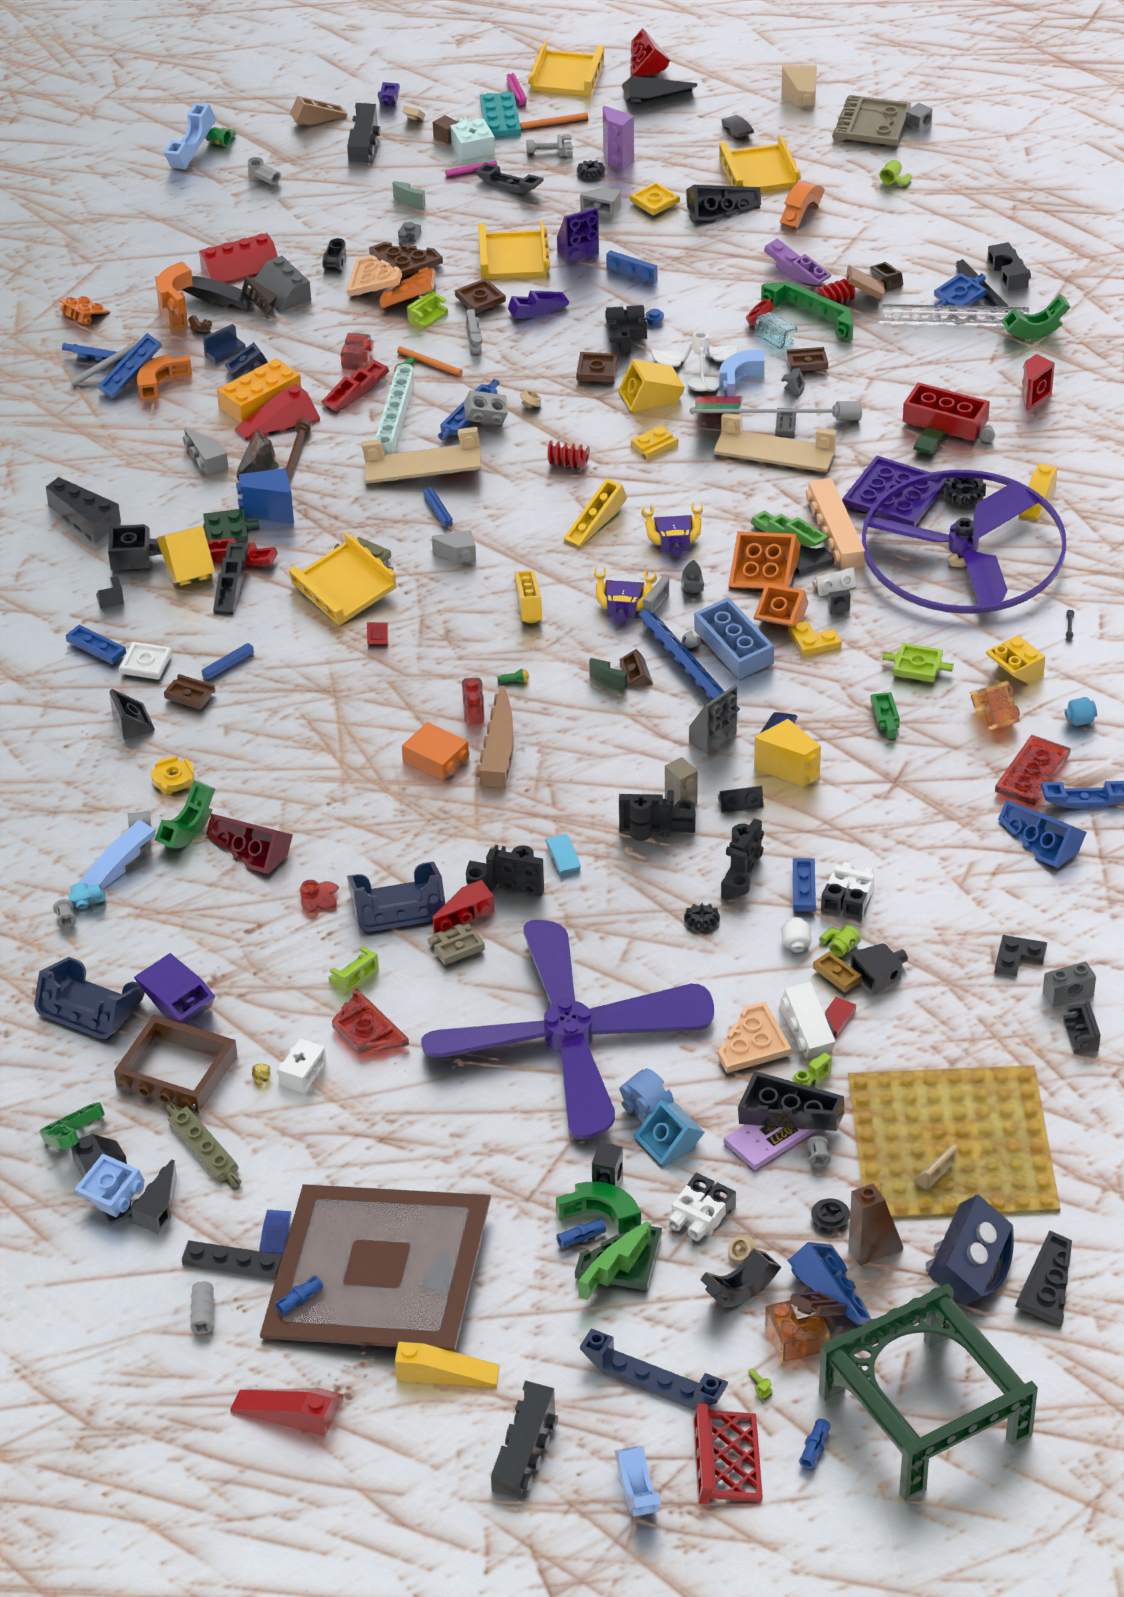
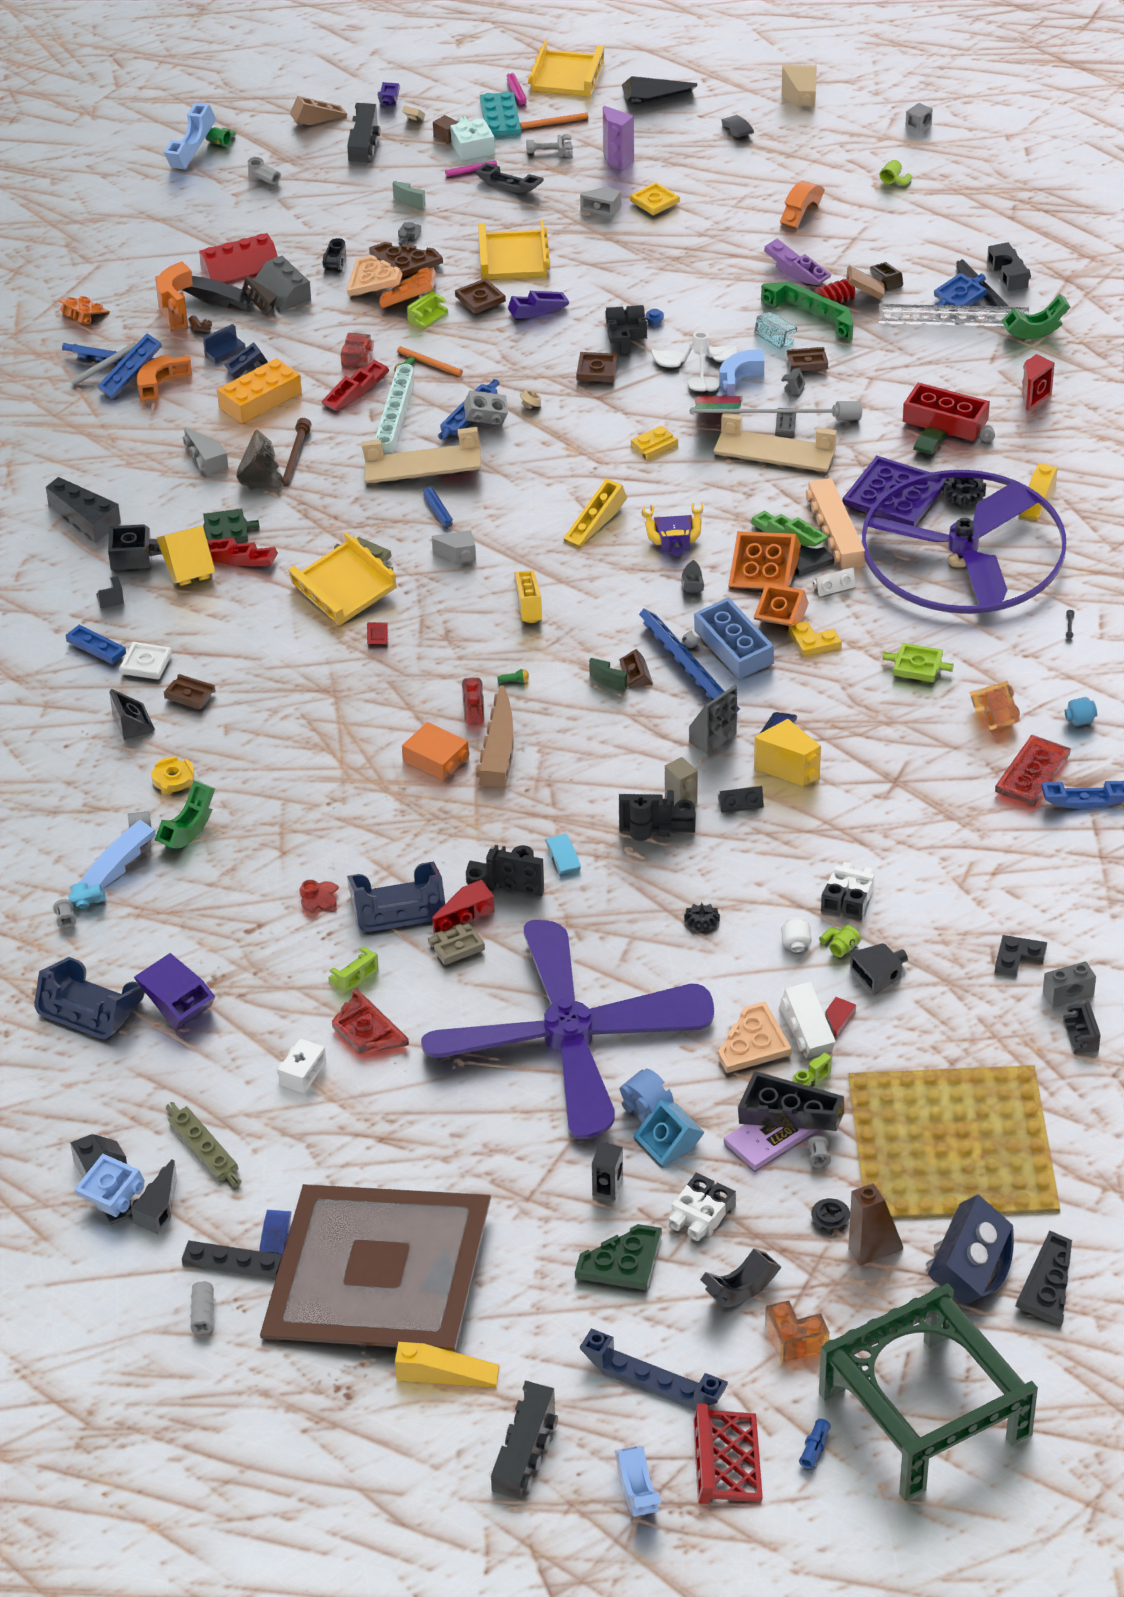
green beam [39,1102,105,1149] -> none
reddish brown window [114,1014,237,1113] -> none
blue axle [201,643,254,680] -> none
dark red wedge [206,813,293,874] -> none
black slope [213,542,249,613] -> none
red wedge [230,1388,343,1437] -> none
red wedge [235,384,320,440] -> none
blue slope [236,468,294,523] -> none
clear yellow hinge [252,1064,271,1084] -> none
blue pin [275,1275,324,1316] -> none
light grey hinge [466,309,482,355] -> none
red piece [547,440,590,470] -> none
green arch [556,1181,641,1234] -> none
blue pin [556,1218,607,1249] -> none
dark purple slope [557,207,599,263] -> none
black gear [577,160,605,179] -> none
bright green slope [578,1221,651,1300] -> none
torso [594,567,657,623] -> none
blue plate [606,250,658,284] -> none
yellow slope [618,359,685,412] -> none
red wedge [630,28,670,76] -> none
light grey tile [643,576,669,613] -> none
black wedge [686,185,761,221] -> none
yellow panel [719,134,801,192] -> none
black plate [721,818,764,900] -> none
tan hat [728,1235,757,1265] -> none
red plate [746,299,774,326] -> none
lime hand [748,1368,772,1398] -> none
blue wedge [787,1242,871,1325] -> none
reddish brown plate [789,1292,847,1317] -> none
blue plate [792,858,816,912] -> none
pearl gold plate [813,951,861,992] -> none
black plate [828,589,851,613] -> none
dark tan hinge [832,95,911,146] -> none
green hinge [870,692,900,740] -> none
tan slope [914,1144,957,1190] -> none
yellow slope [986,635,1045,684] -> none
blue wedge [998,799,1087,868] -> none

